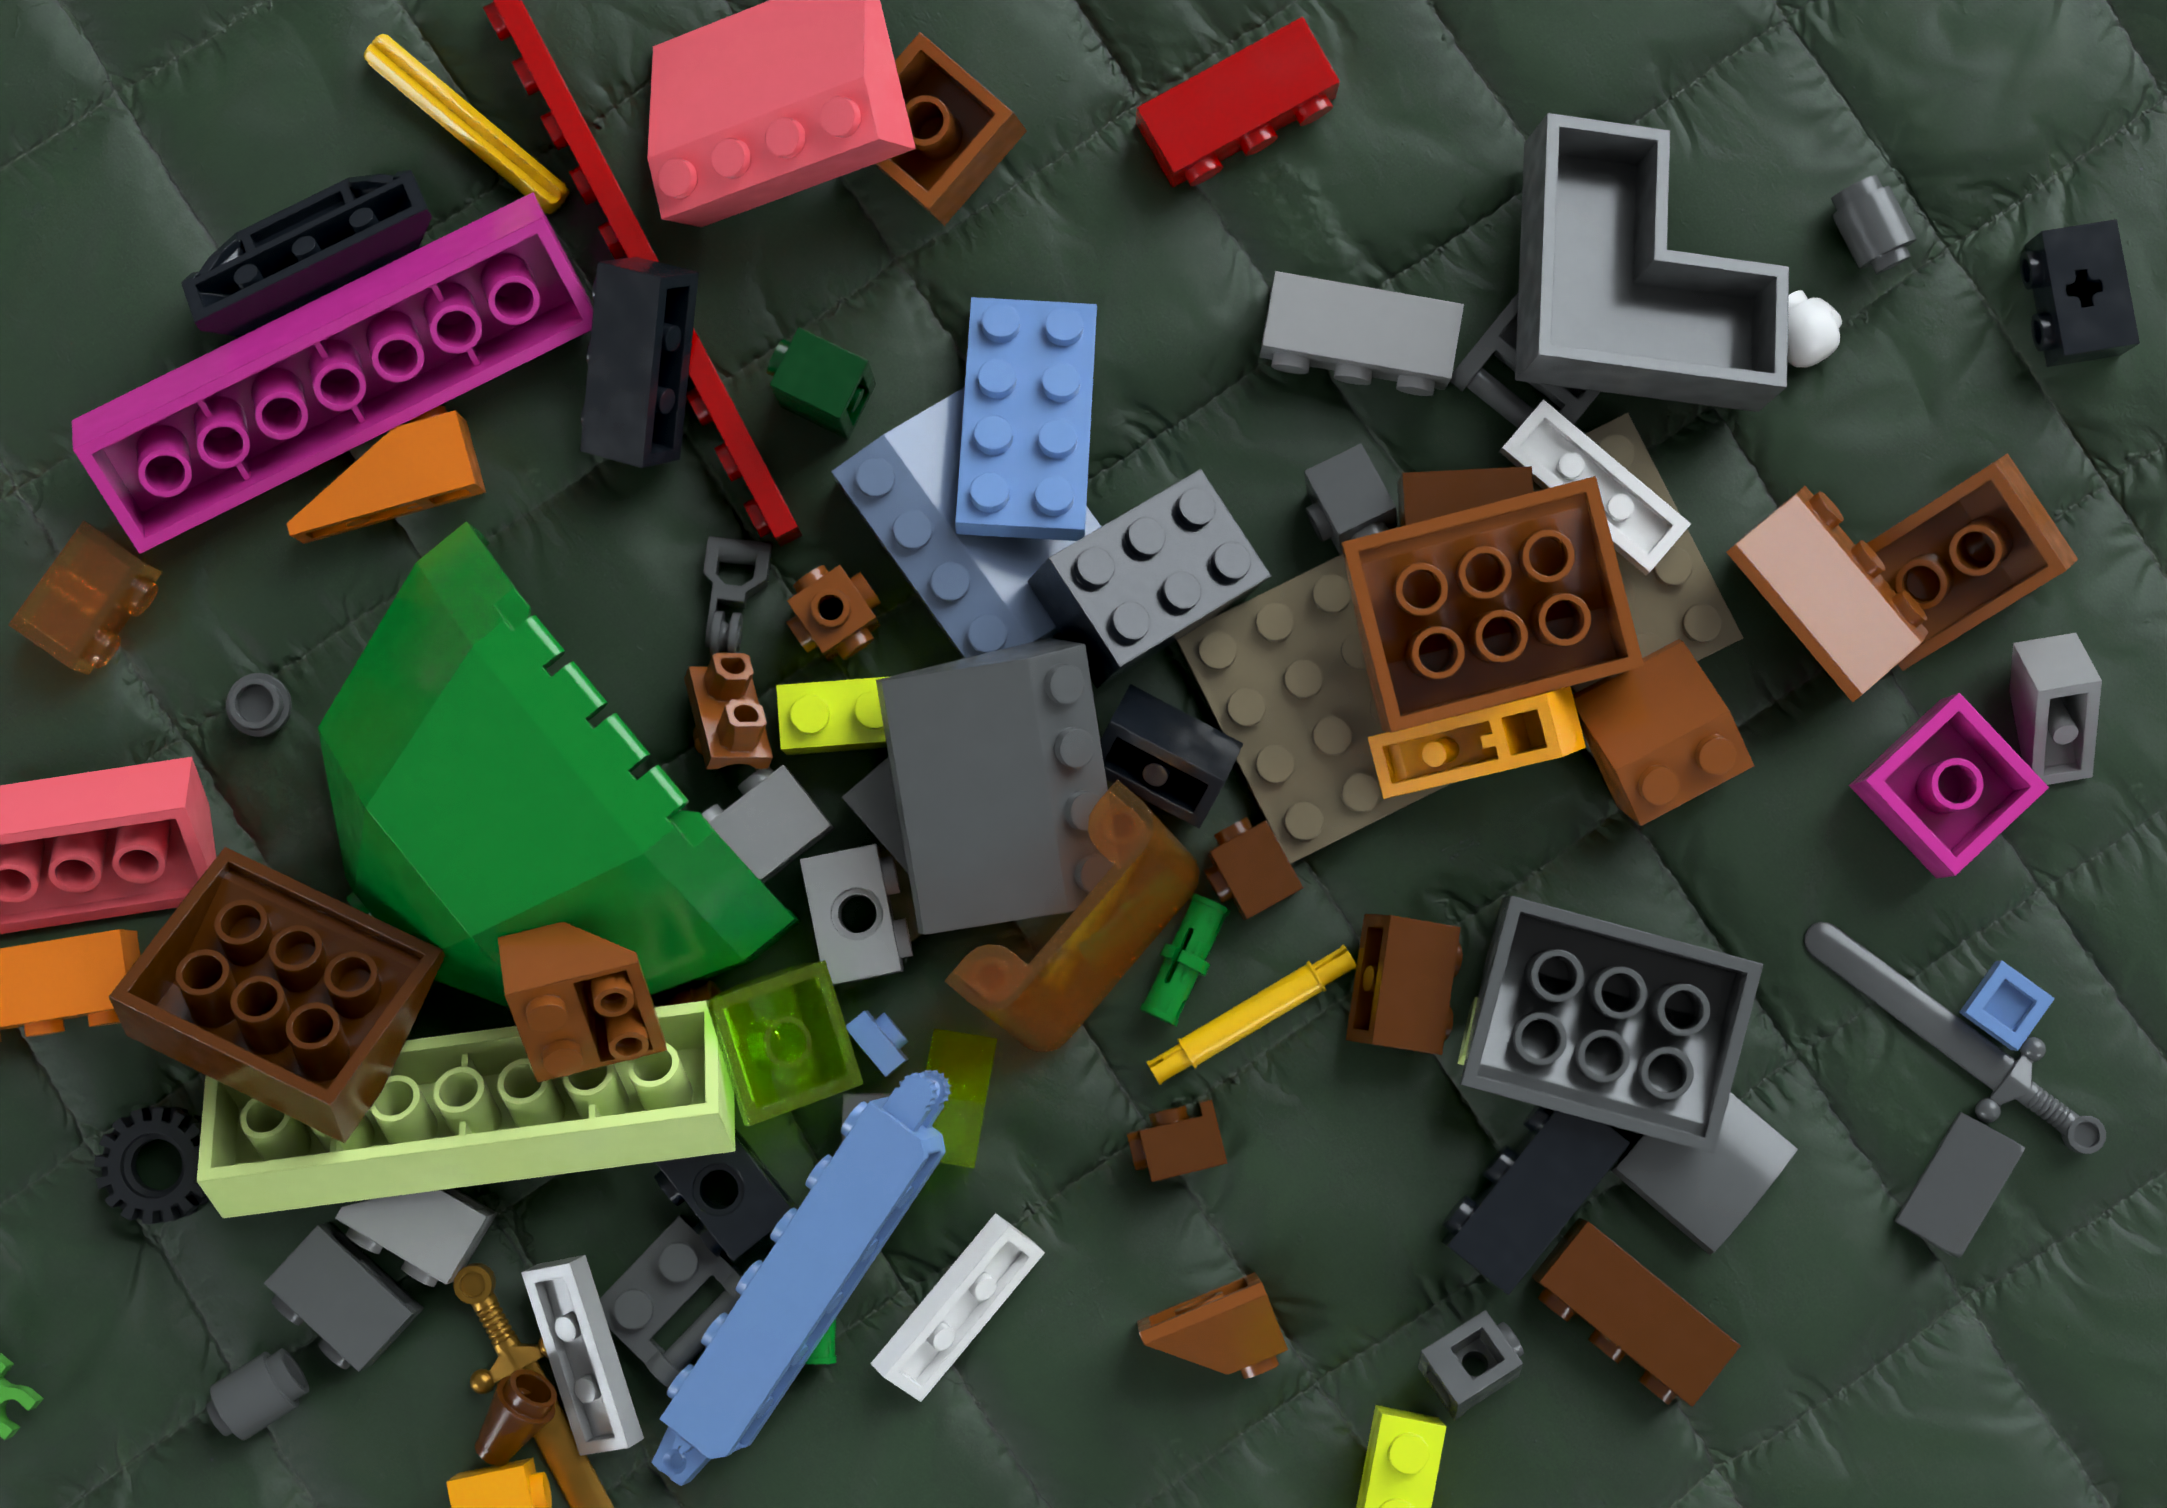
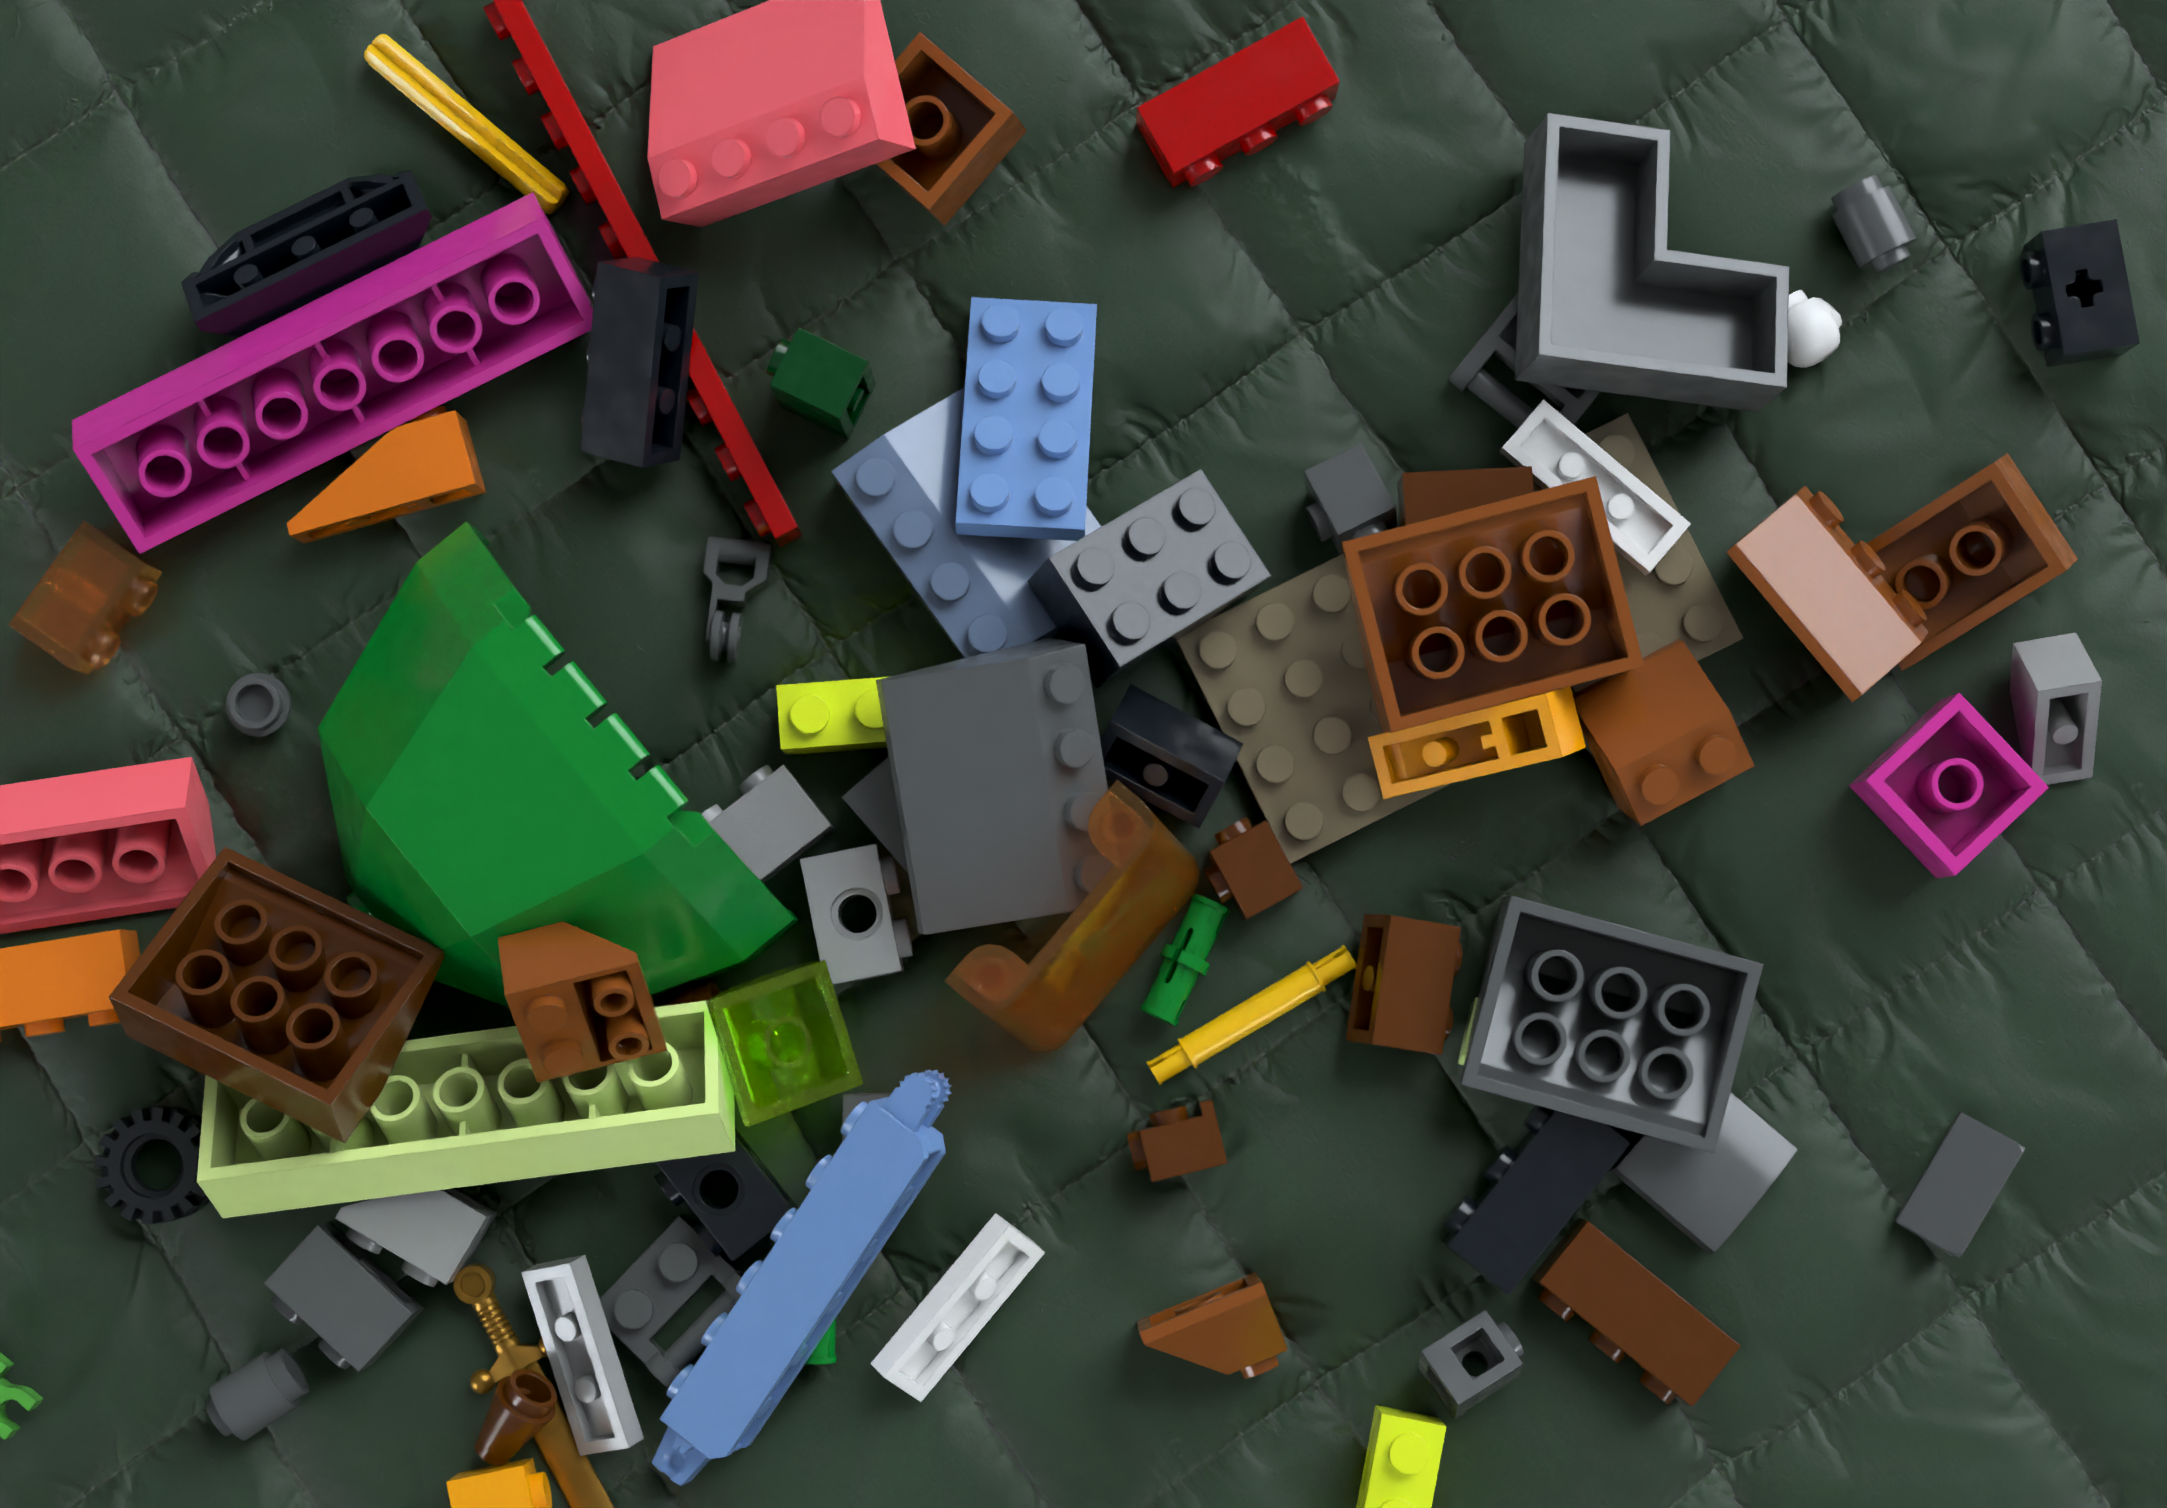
dark orange hips [684,653,773,769] -> none
dark orange brick [786,565,881,661] -> none
medium blue plate [844,1010,909,1077] -> none
clear neon green slope [926,1028,998,1168] -> none
light grey brick [1259,271,1464,396] -> none
dark grey sword [1804,922,2106,1154] -> none
medium blue plate [1959,961,2055,1051] -> none

